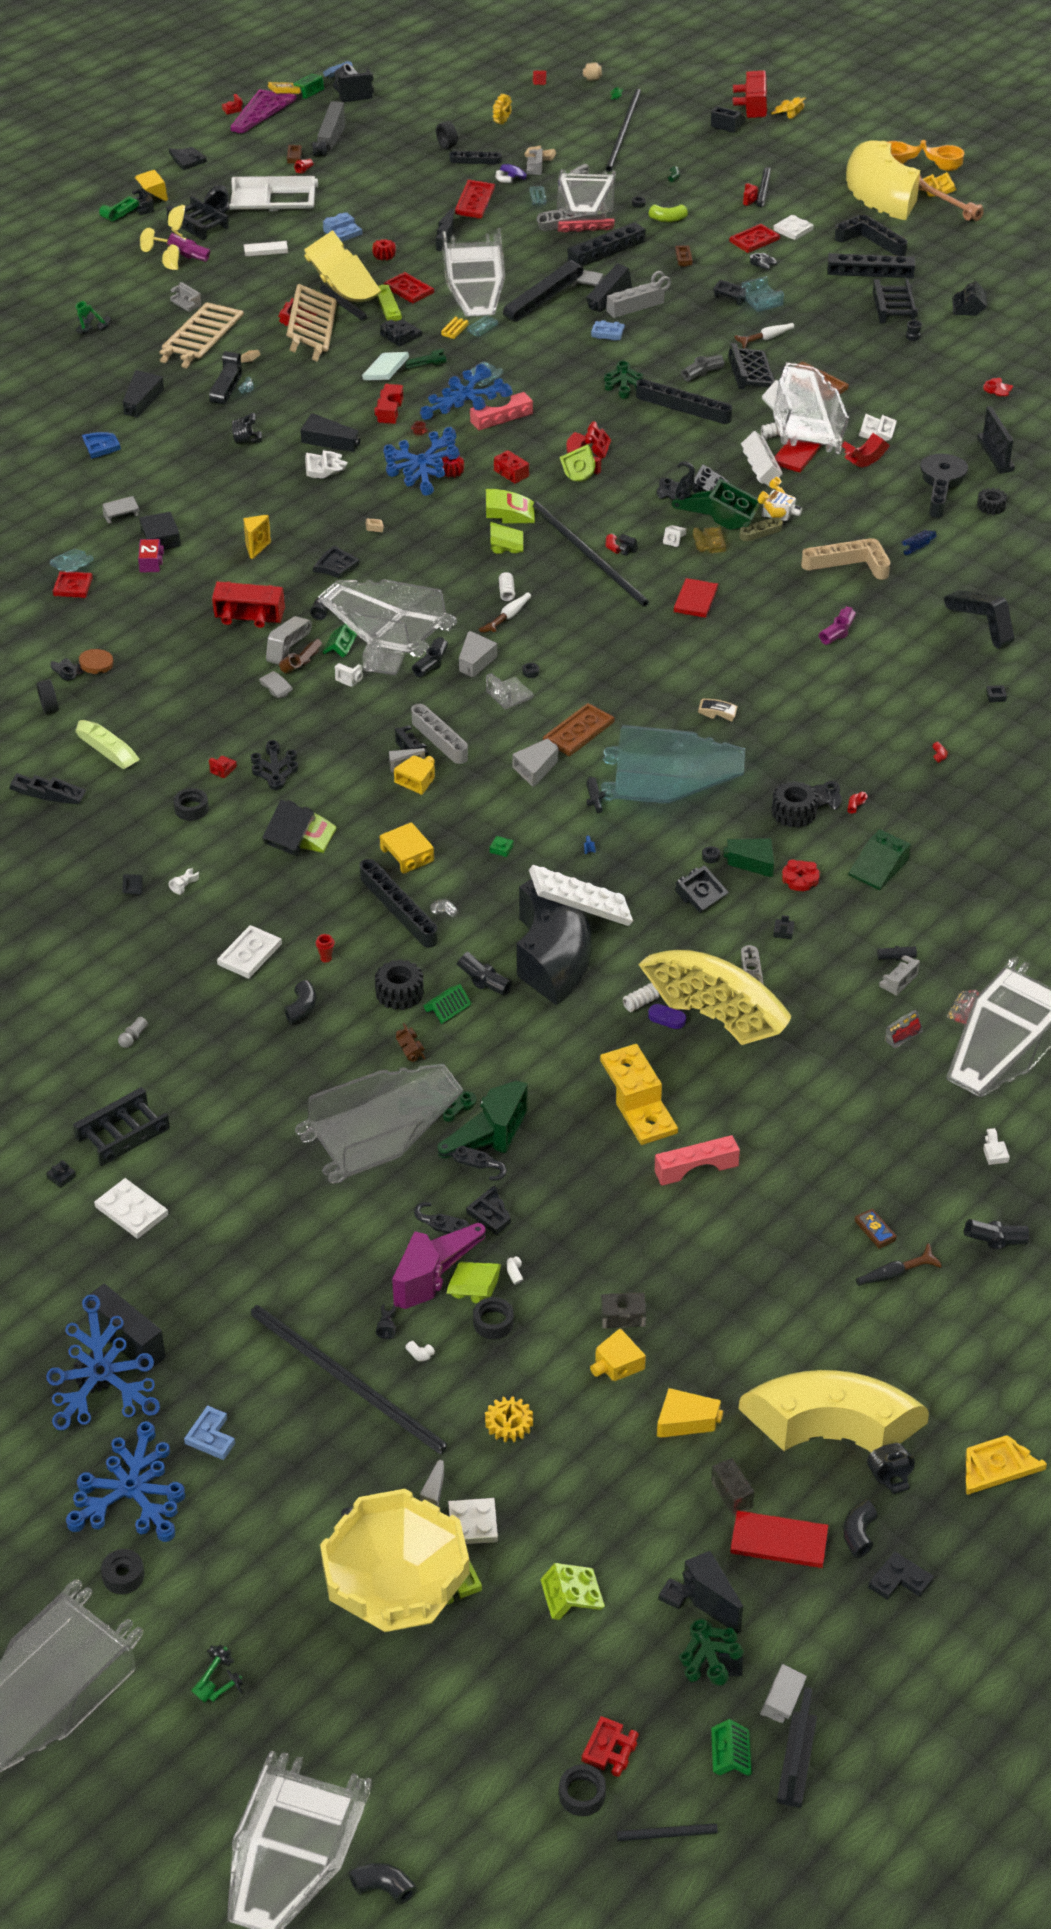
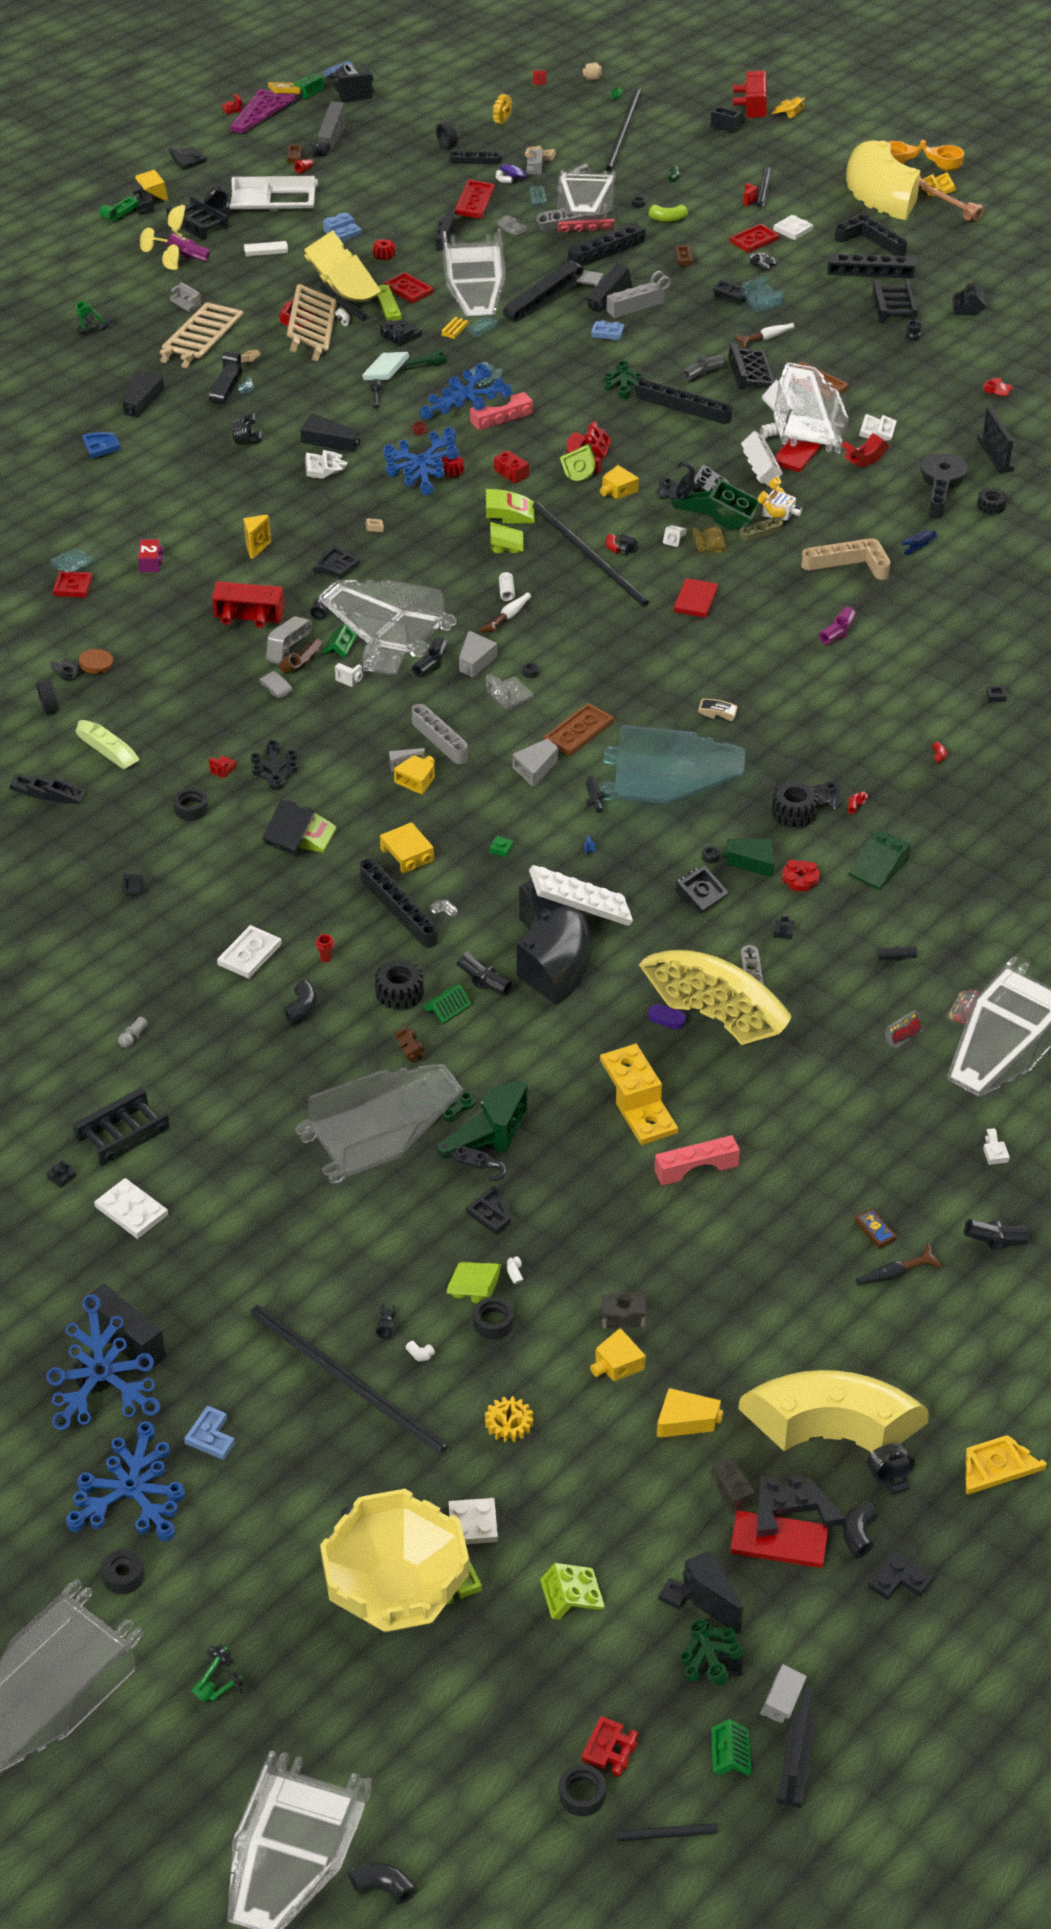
light grey hinge [103,496,139,524] -> none
black panel [139,511,181,550] -> none
white piece [169,868,199,895] -> none
red arch [375,384,404,424] -> none
magenta slope [392,1202,485,1309] -> none
black hinge [395,726,429,757] -> none
light grey slope [420,1460,444,1507] -> none
white piece [623,983,659,1012] -> none
light grey hinge [879,955,920,996] -> none
black beam [944,590,1014,649] -> none
none -> white arm [335,308,350,326]
none -> black hinge [370,379,382,408]
none -> light grey slope [497,216,527,236]
none -> yellow torso [600,465,639,499]
none -> black wing [757,1471,845,1537]

